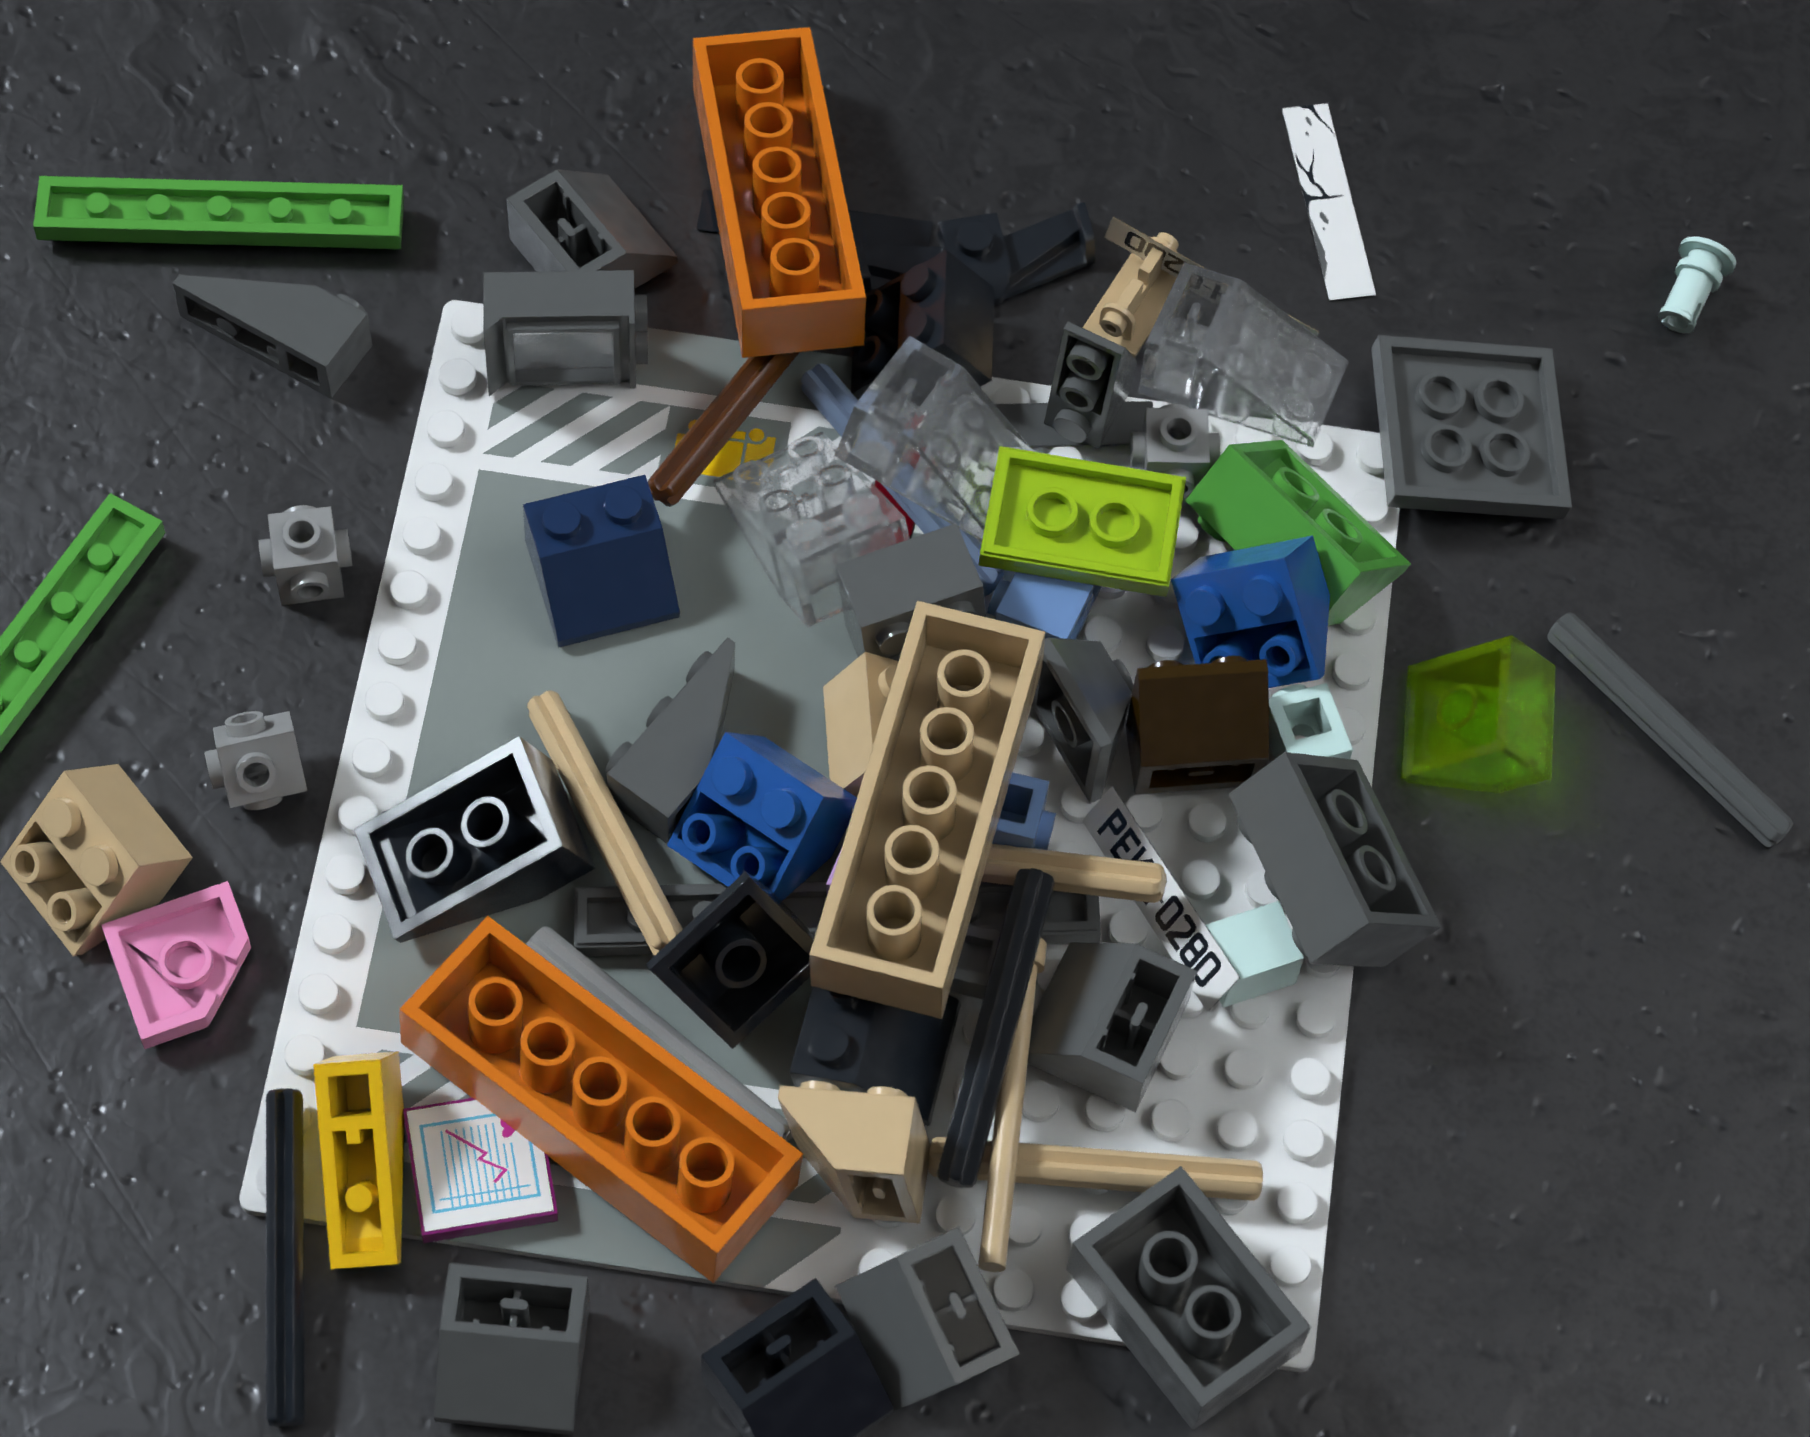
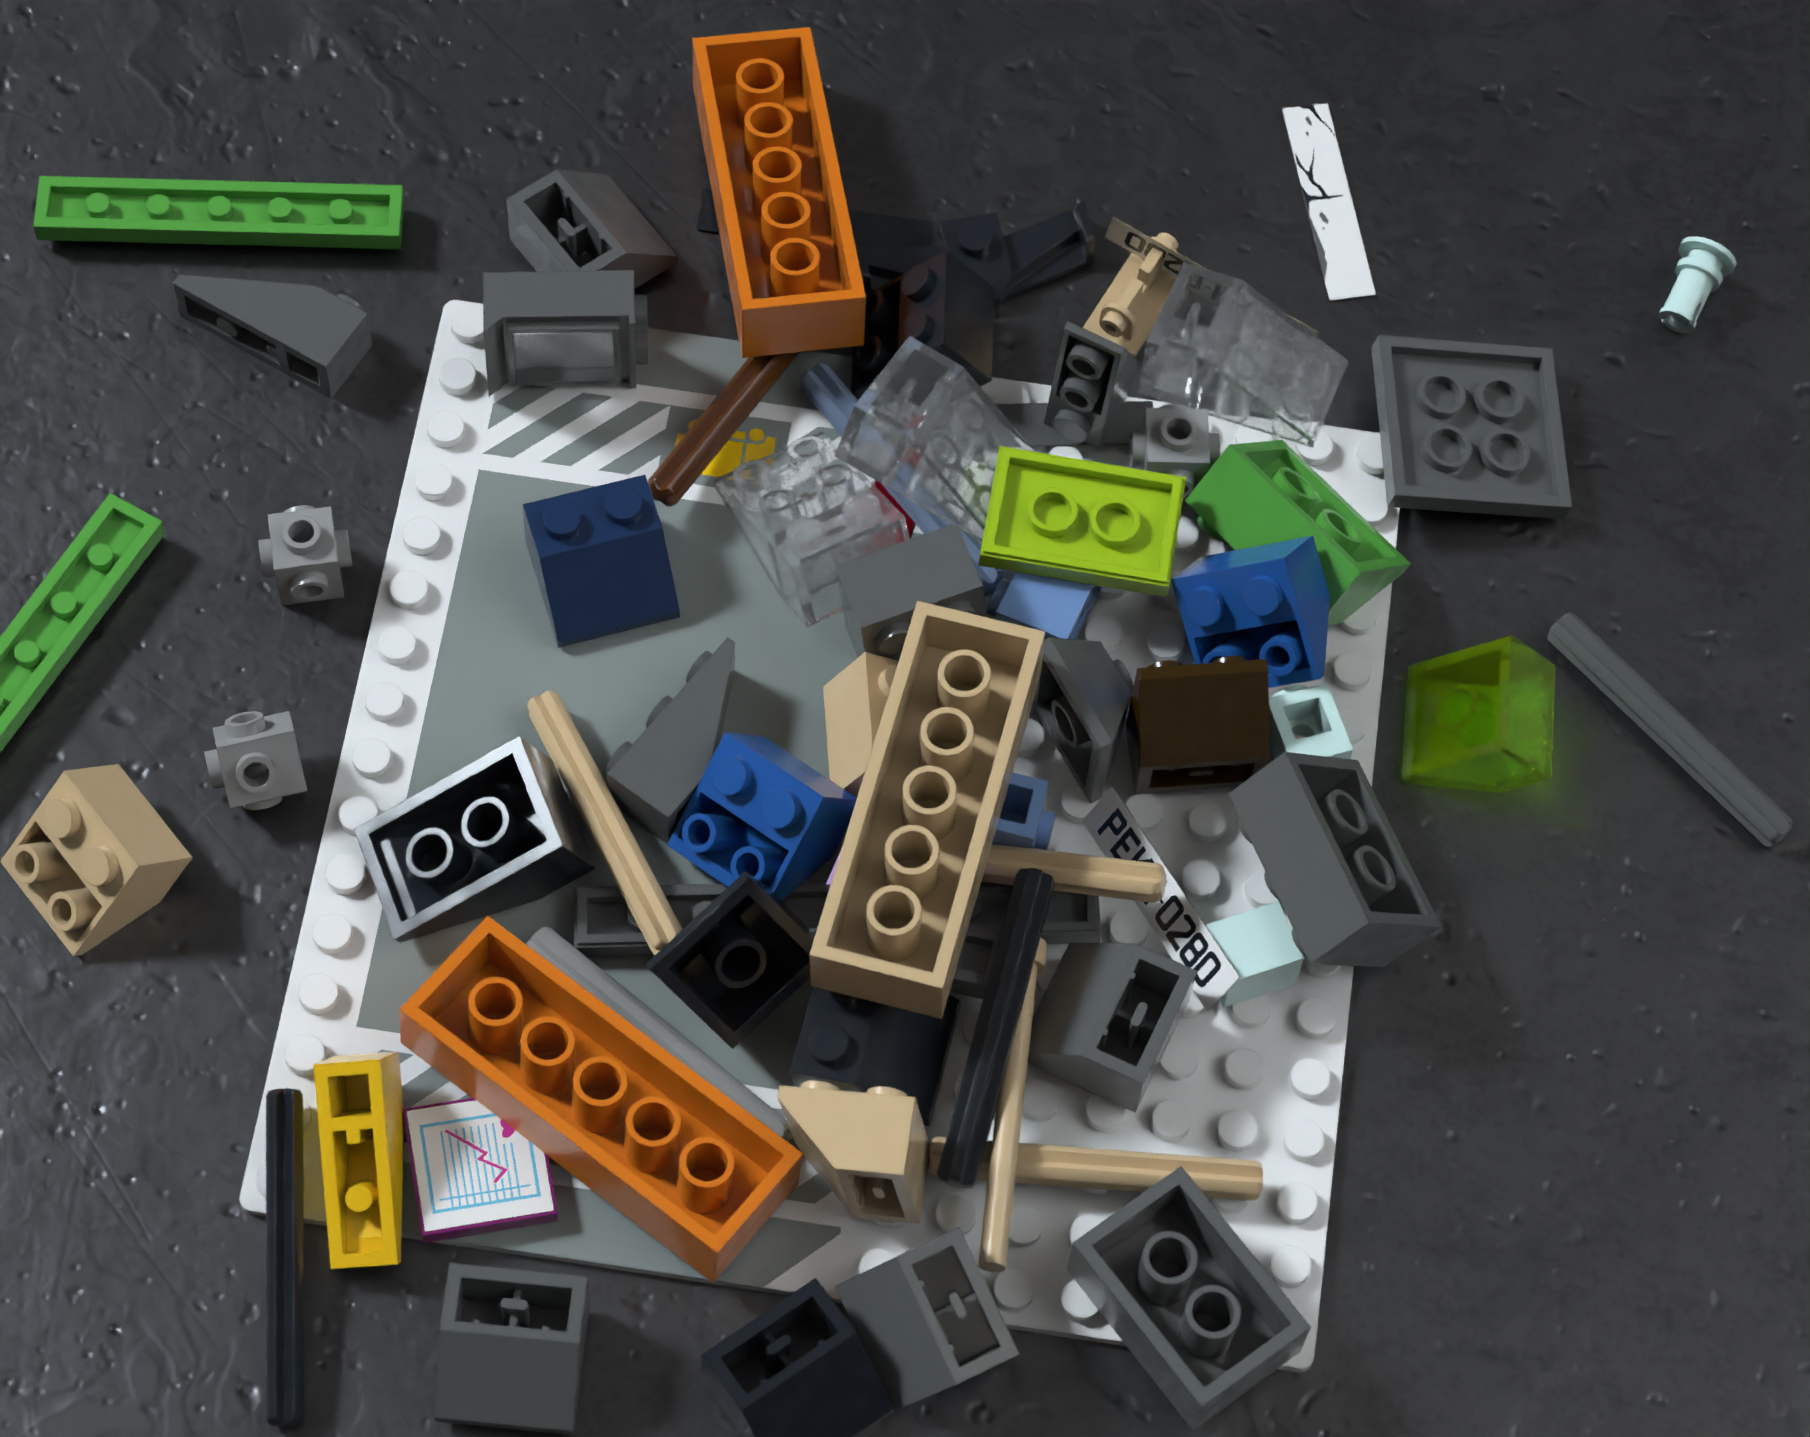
bright pink plate [101,881,251,1050] -> none

